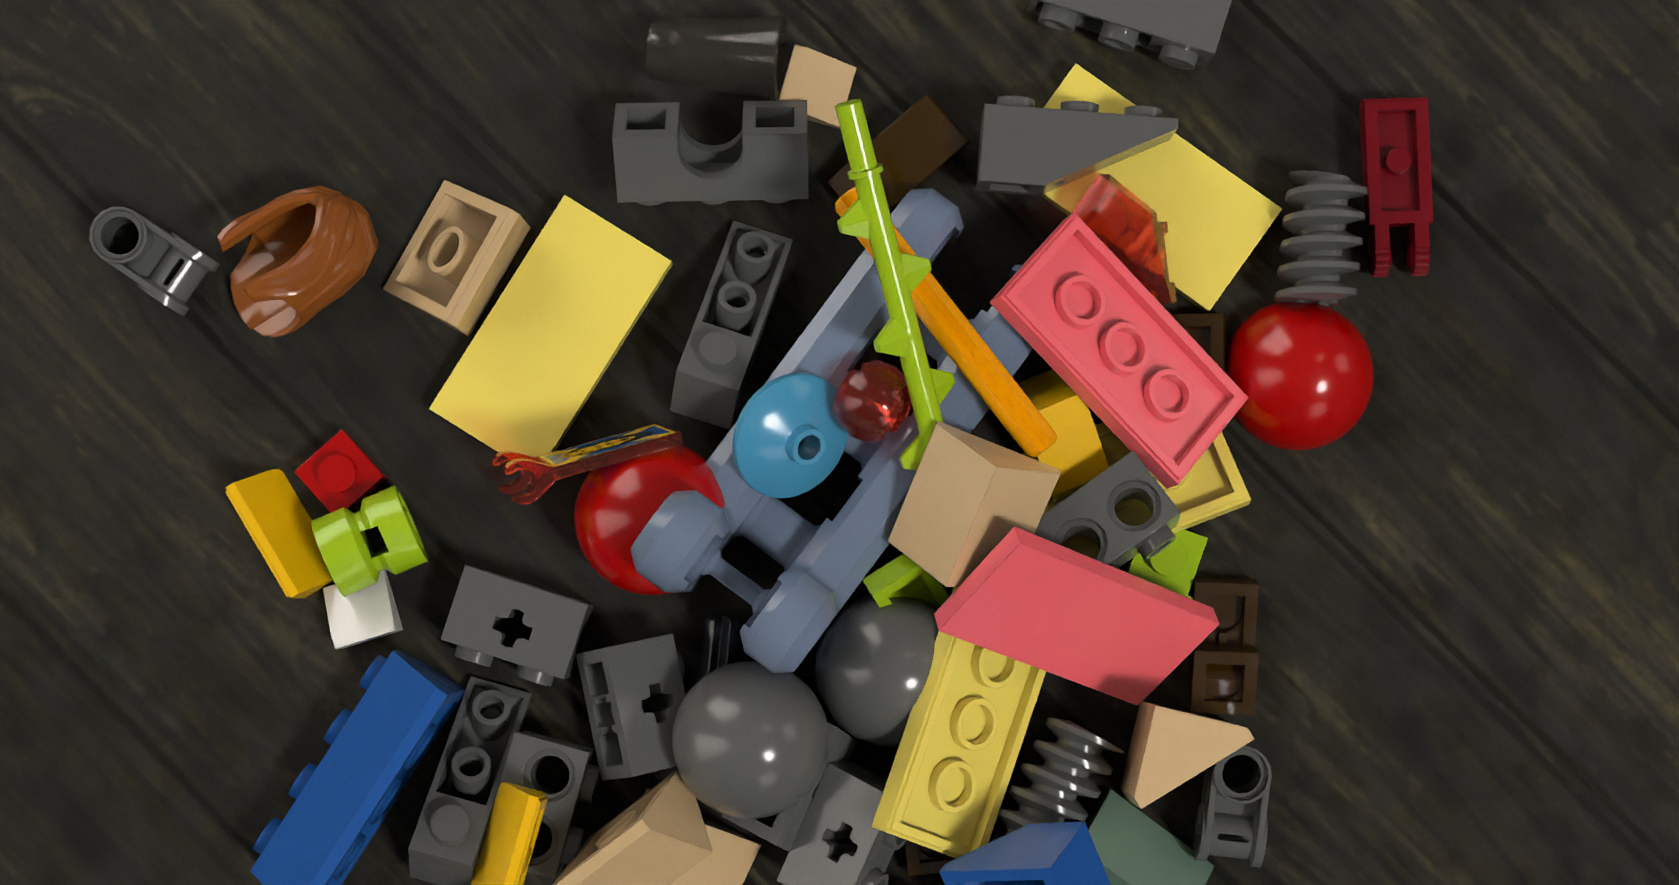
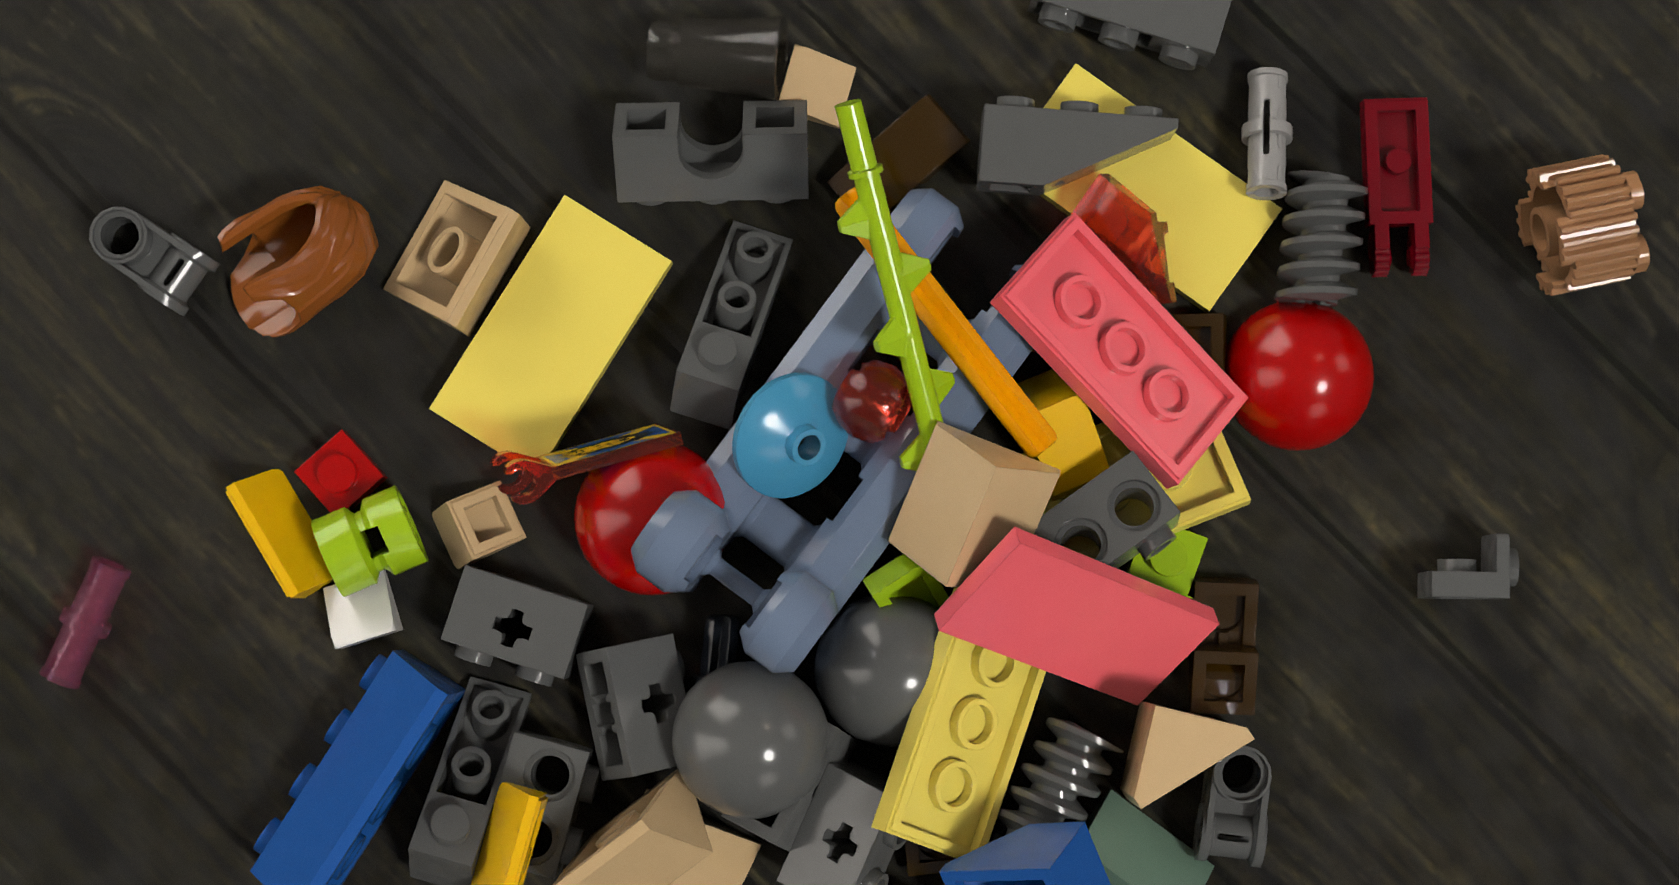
none -> clear pink pin [39,556,132,689]
none -> tan slope [432,480,527,569]
none -> light grey pin [1241,67,1293,200]
none -> dark grey bracket [1417,533,1519,600]
none -> medium nougat brick [1515,154,1650,296]

